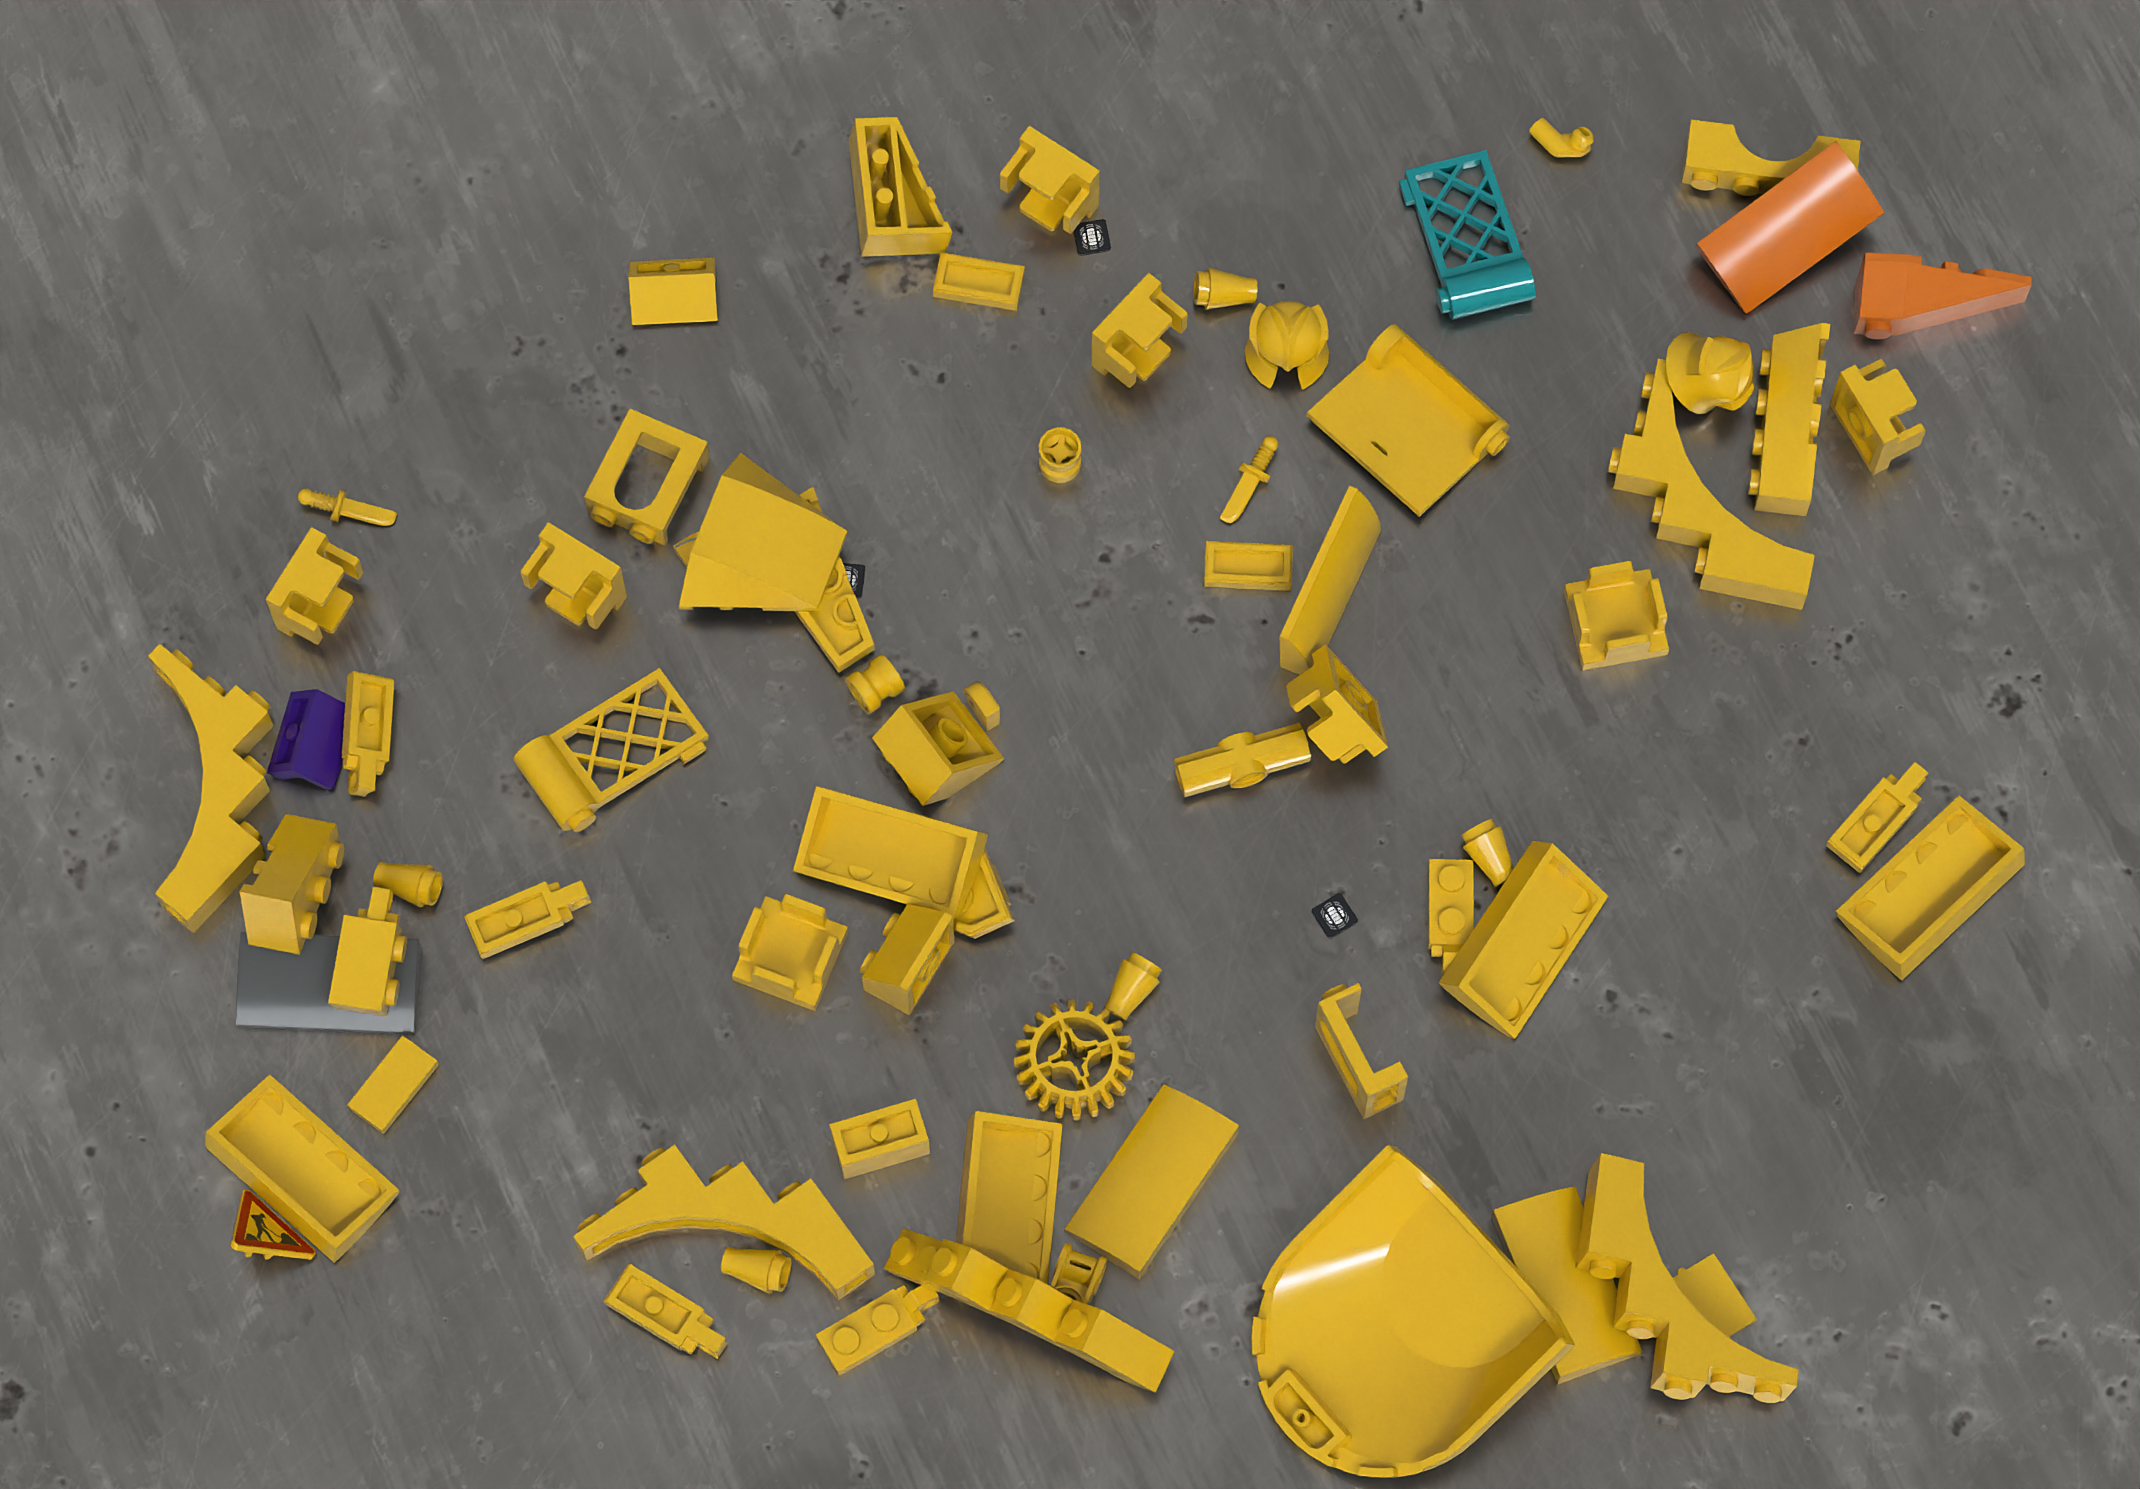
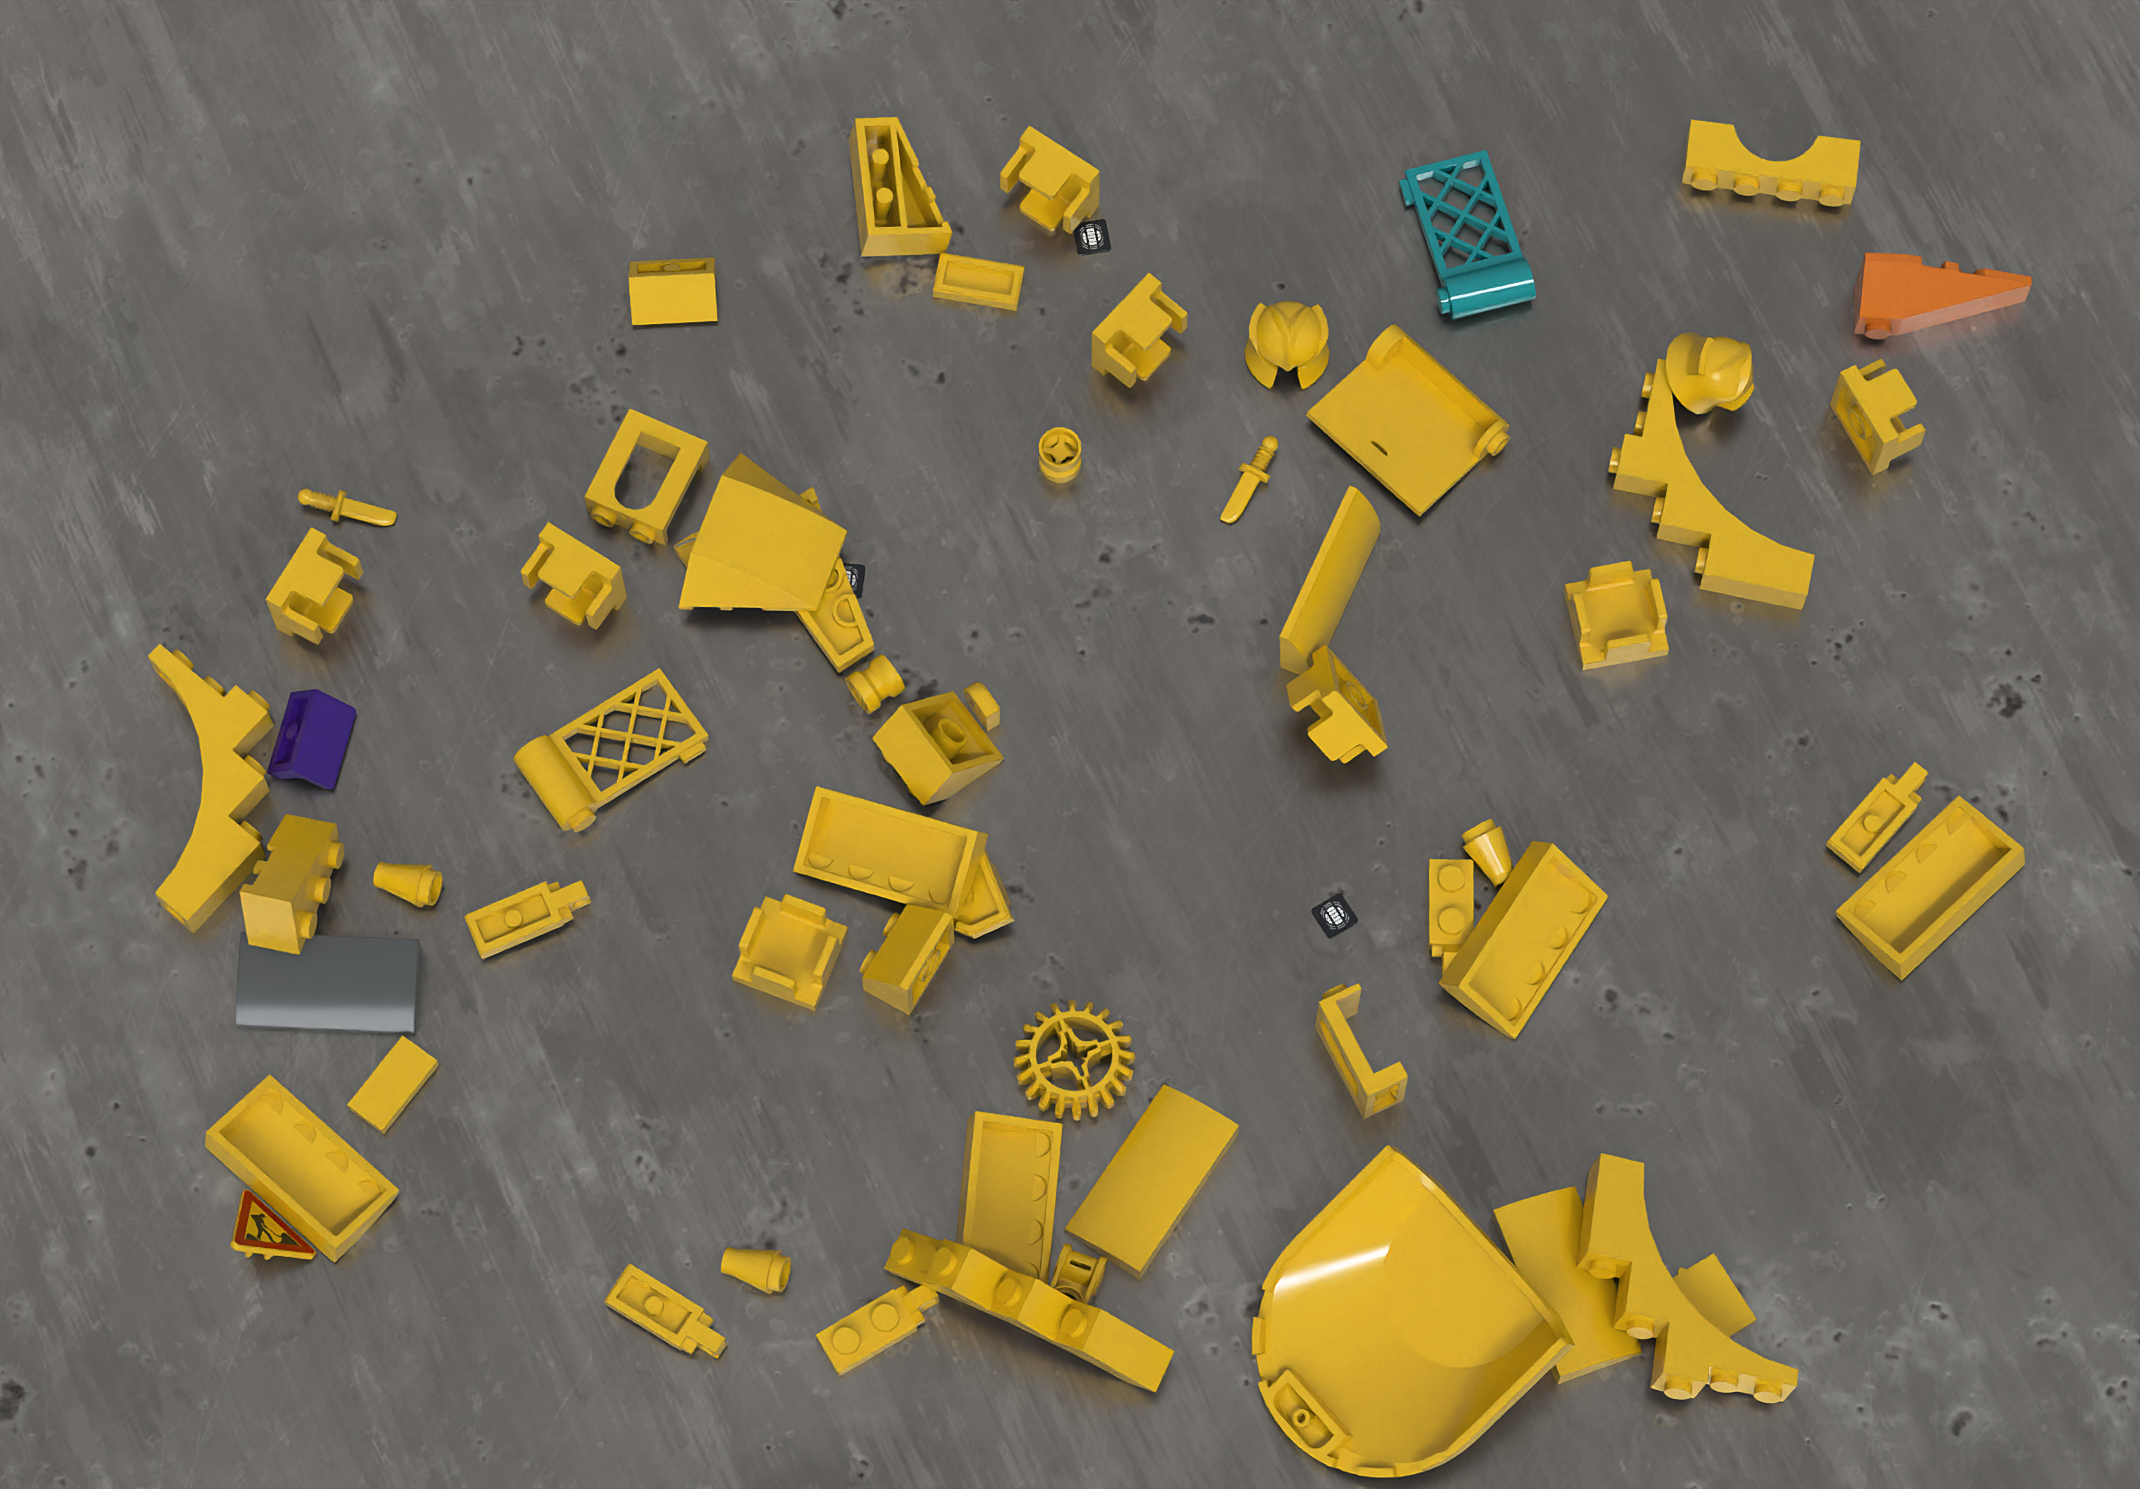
yellow hinge [328,887,407,1017] -> none
yellow hinge [342,671,394,797] -> none
yellow arch [573,1144,875,1300] -> none
yellow panel [829,1099,930,1180] -> none
yellow cone [1103,952,1162,1021] -> none
yellow piece [1173,723,1311,798] -> none
yellow cone [1193,267,1258,310] -> none
yellow tile [1204,541,1293,591] -> none
yellow arm [1529,118,1594,158] -> none
orange slope [1695,141,1885,315] -> none
yellow wedge [1748,323,1830,516] -> none

